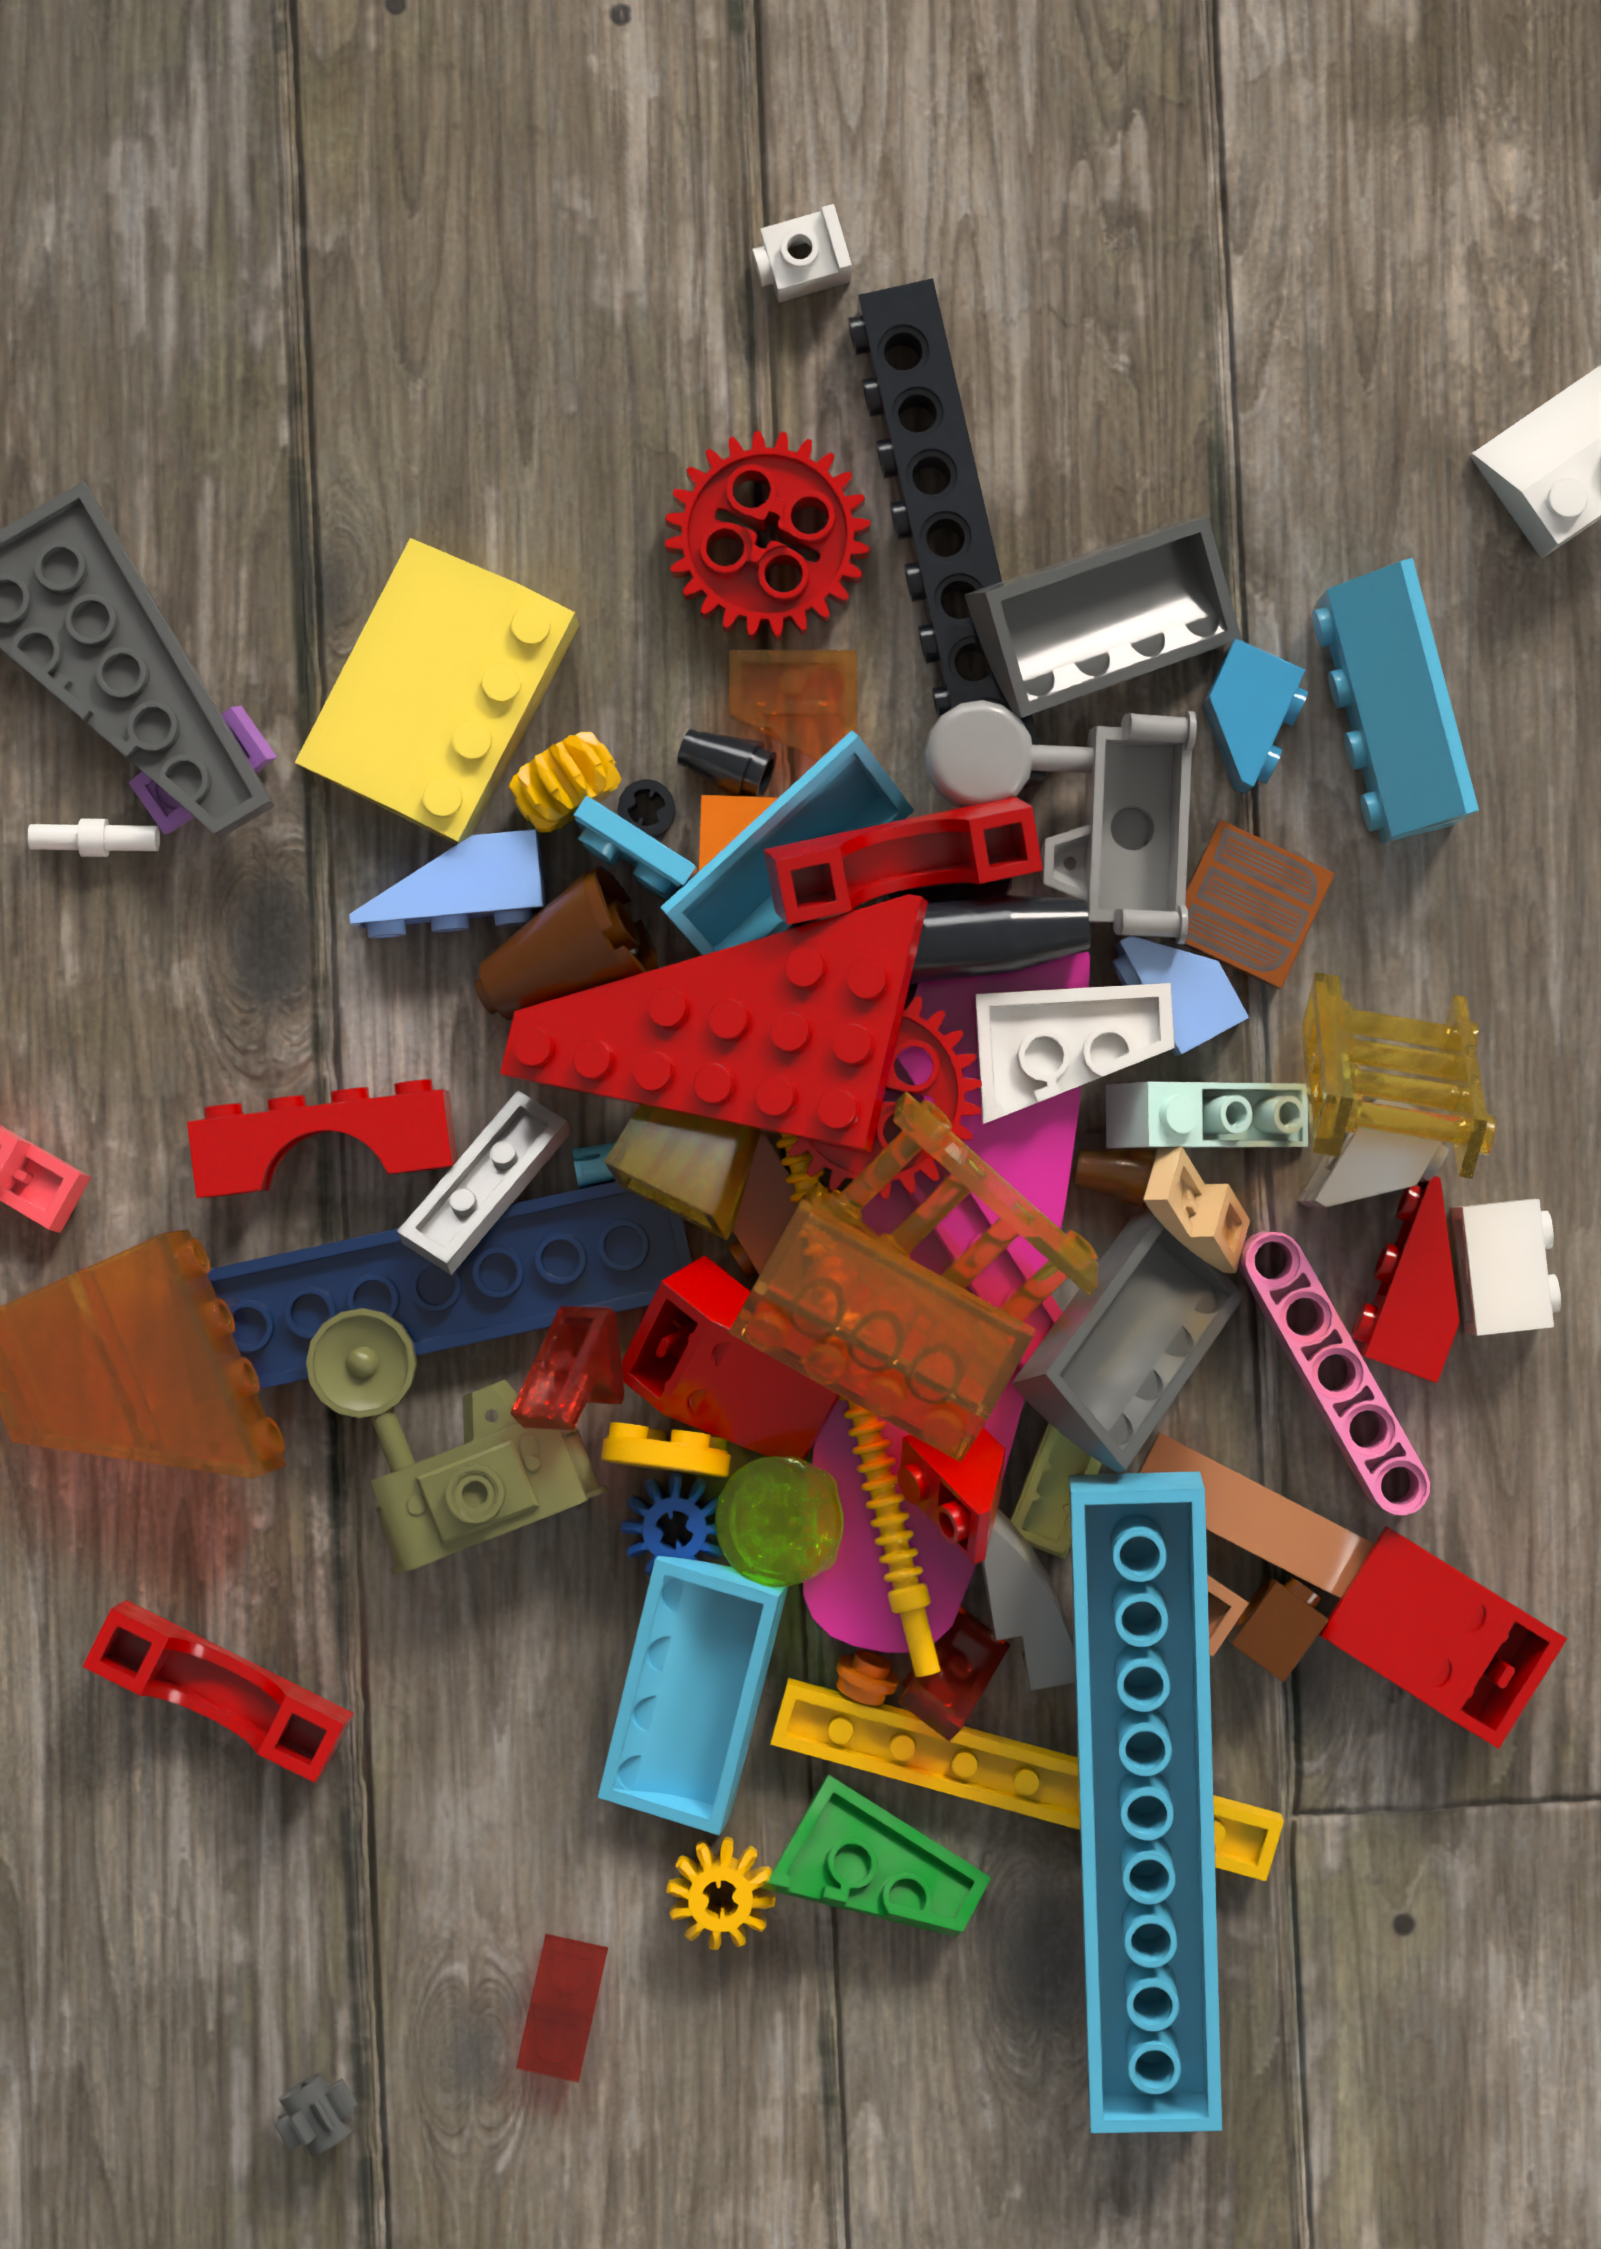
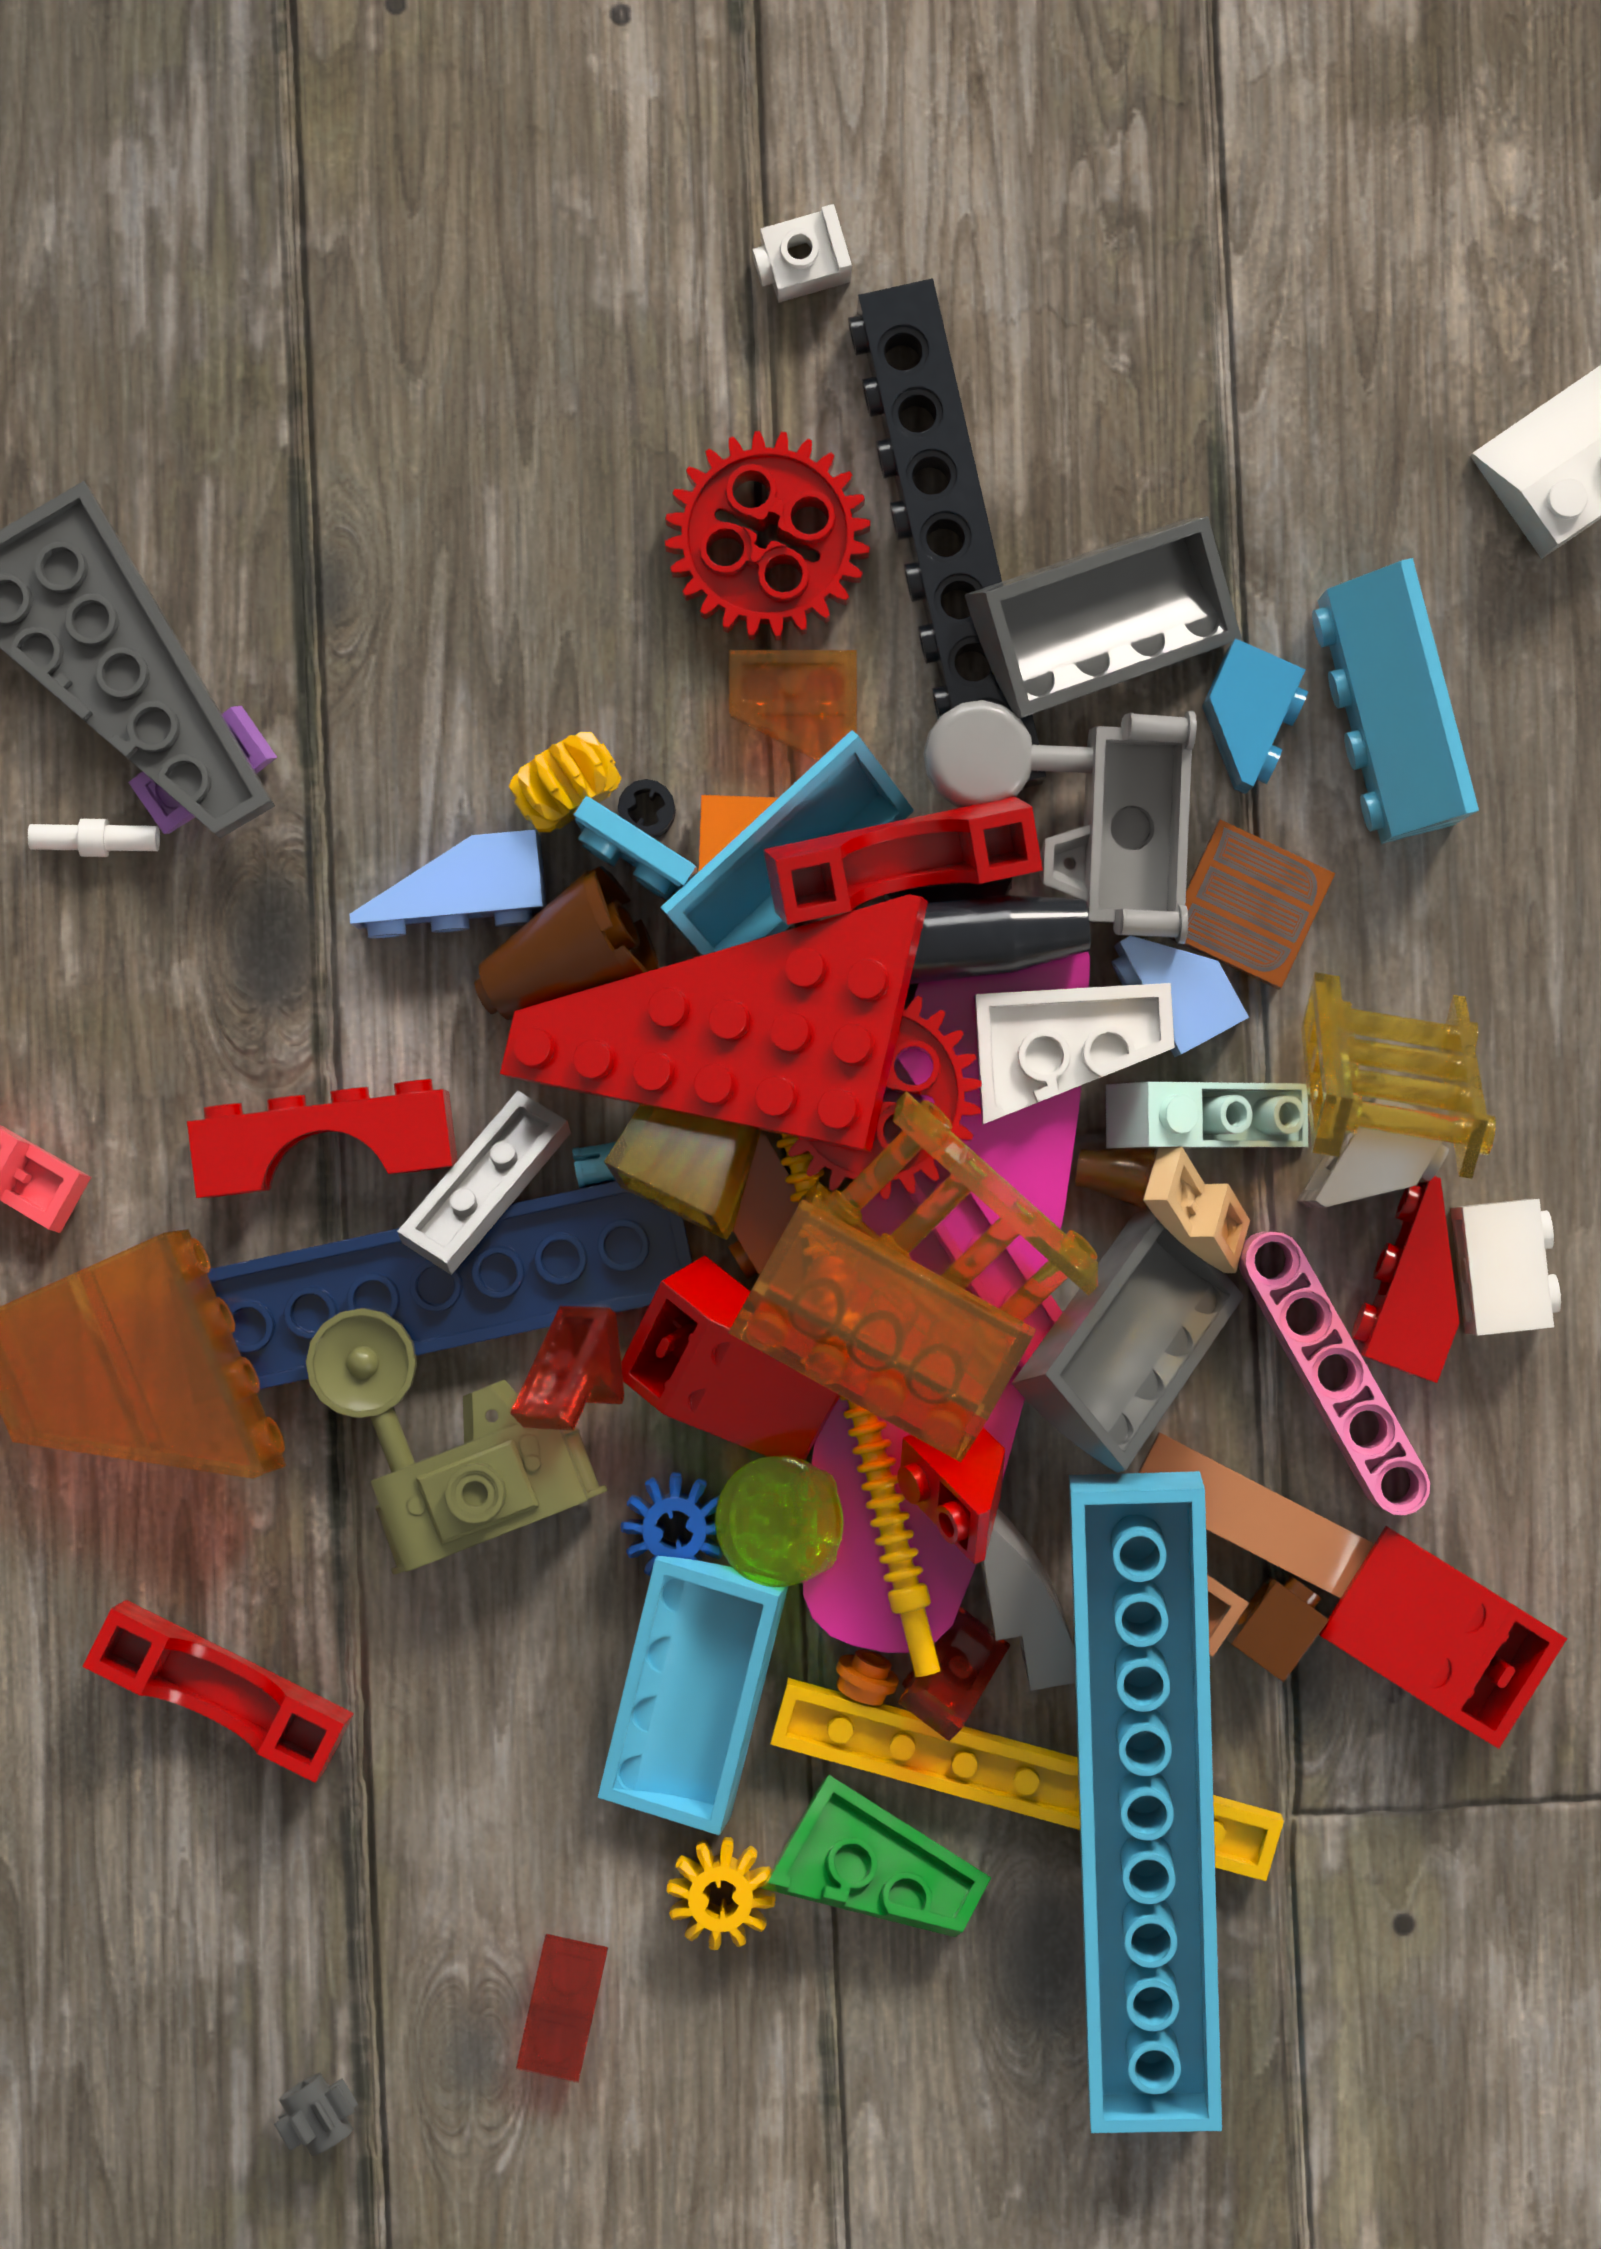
light yellow slope [295,538,580,845] -> none
yellow tile [601,1422,731,1477] -> none
black cone [677,729,777,797] -> none
yellowish green plate [1009,1421,1102,1559] -> none

